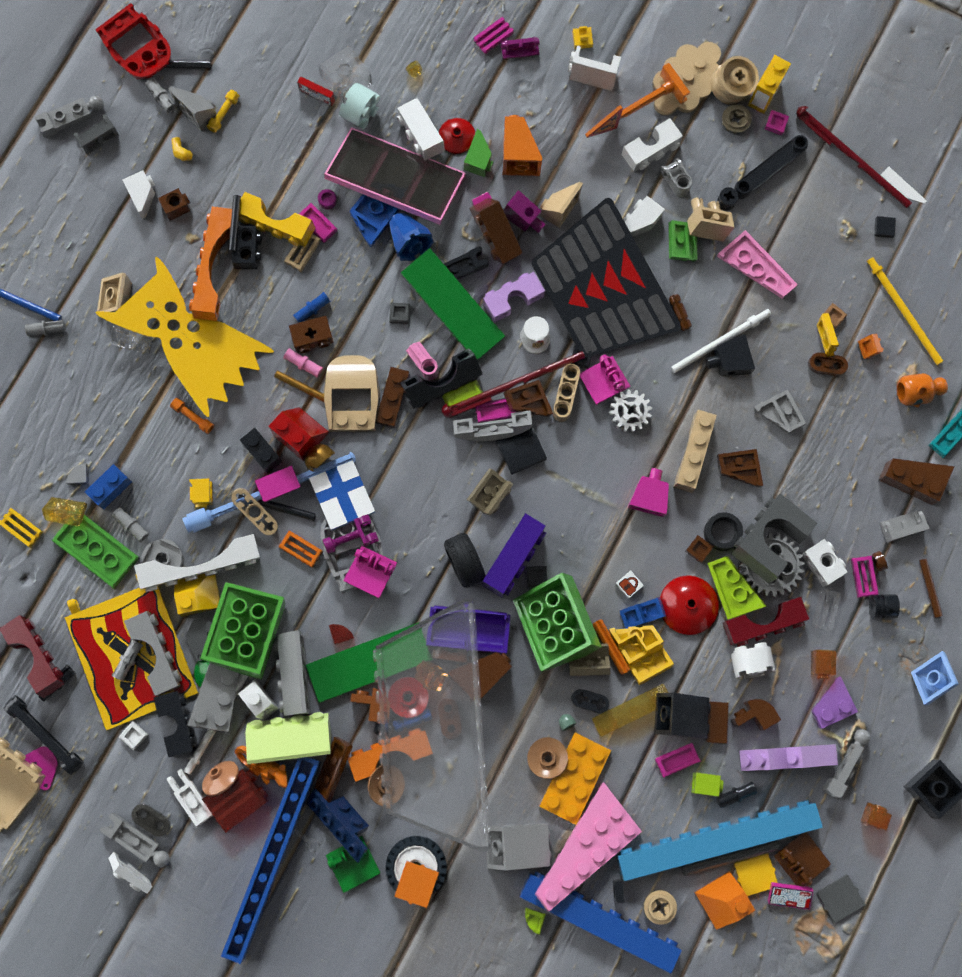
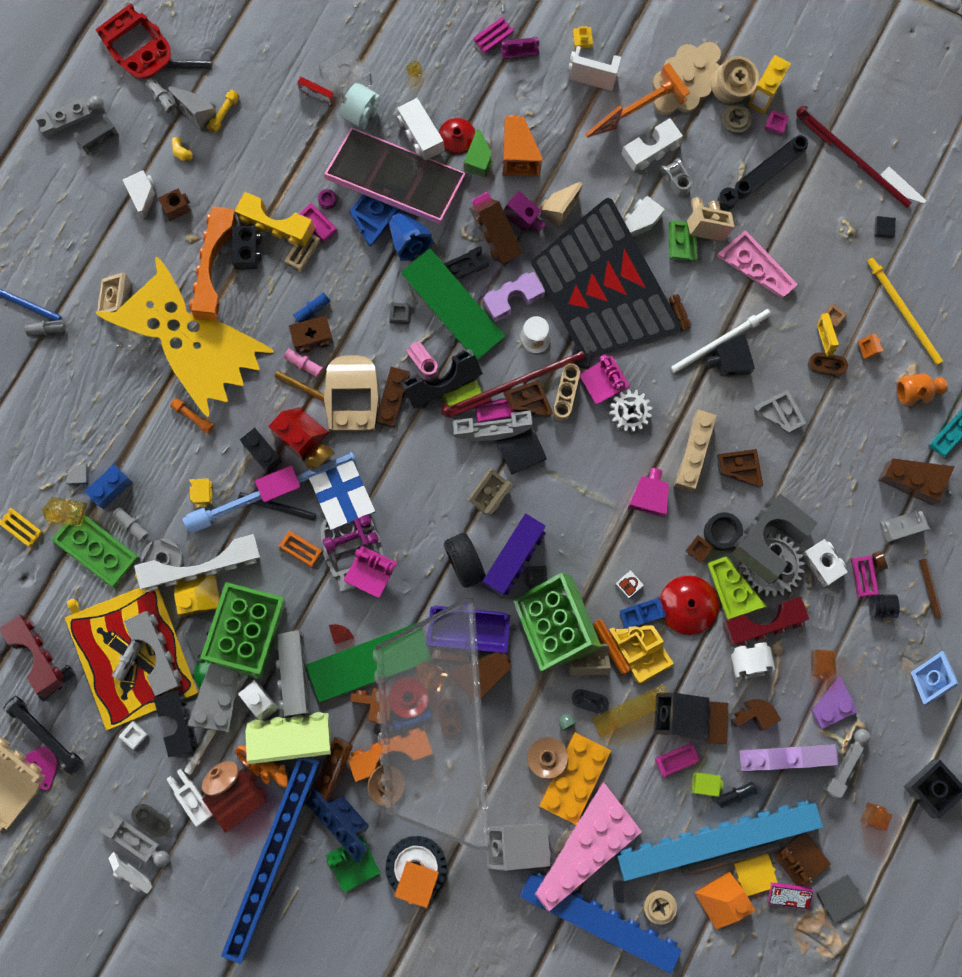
black bar [228,195,241,253] -> none
tan beam [231,488,278,535] -> none
lime tile [525,907,546,935] -> none

